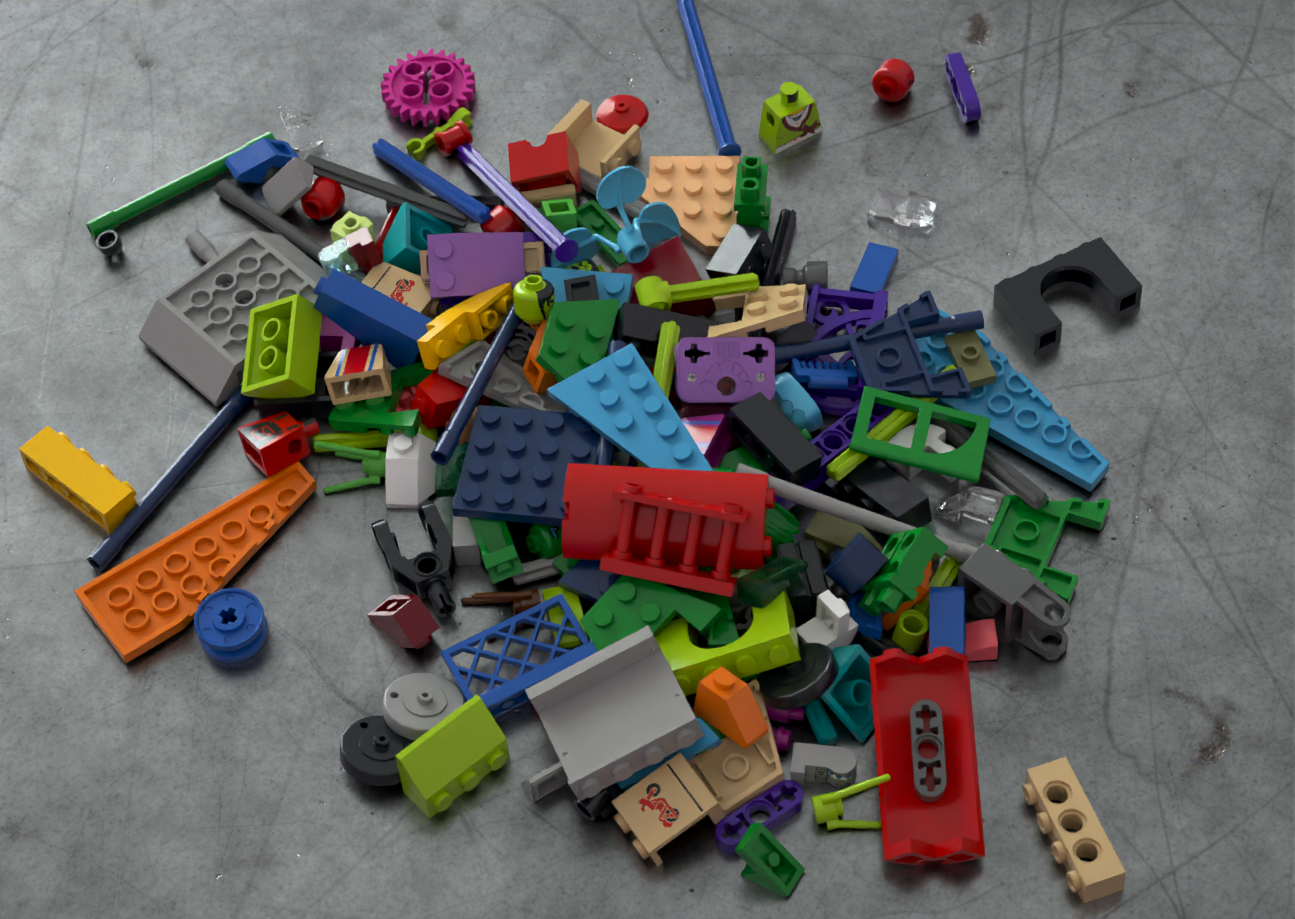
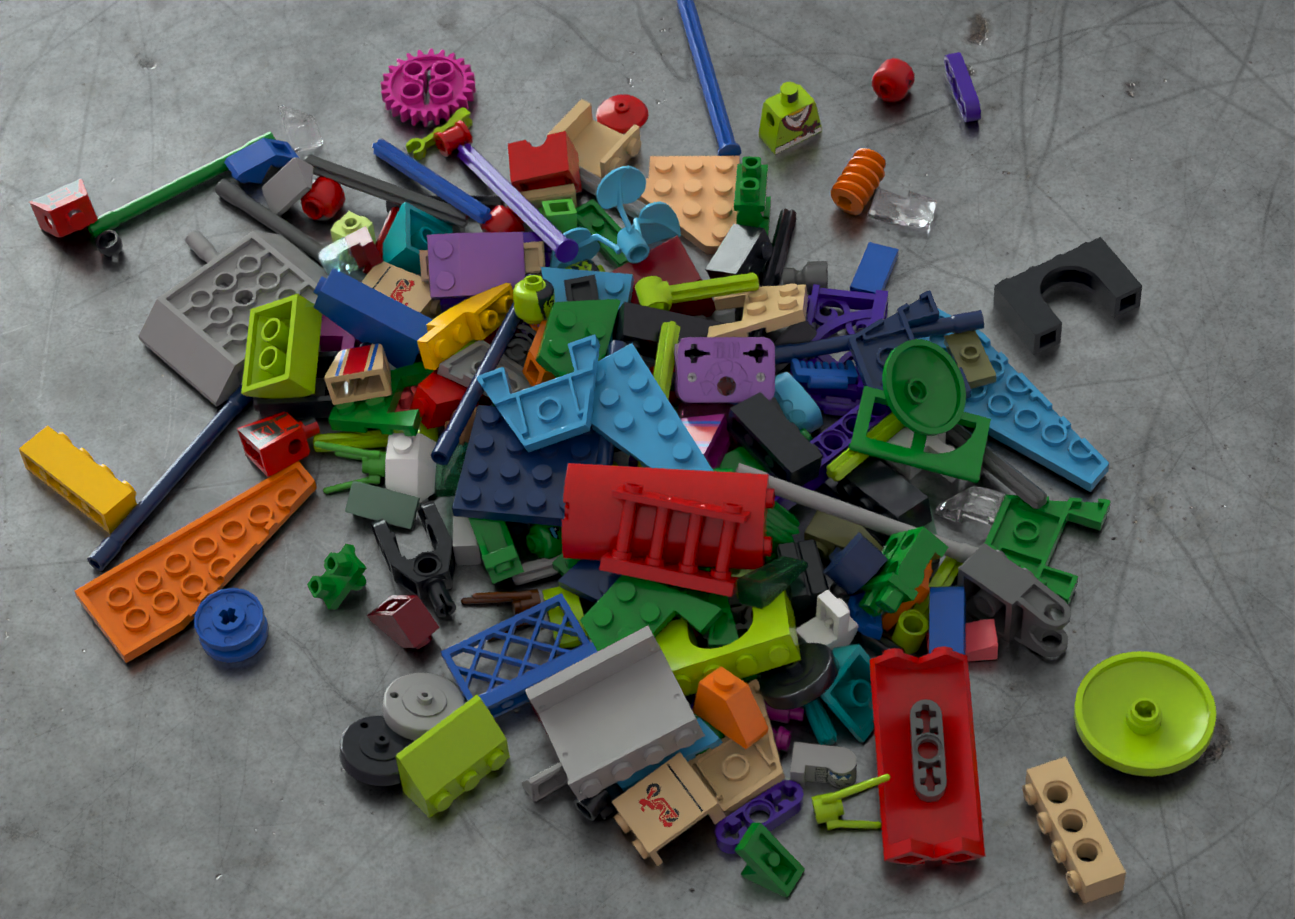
none -> red torso [29,179,98,238]
none -> green hips [308,544,367,610]
none -> sand green slope [345,481,420,529]
none -> dark azure wing [476,334,600,453]
none -> orange piece [831,148,886,215]
none -> green dish [882,339,966,436]
none -> lime dish [1074,651,1216,776]

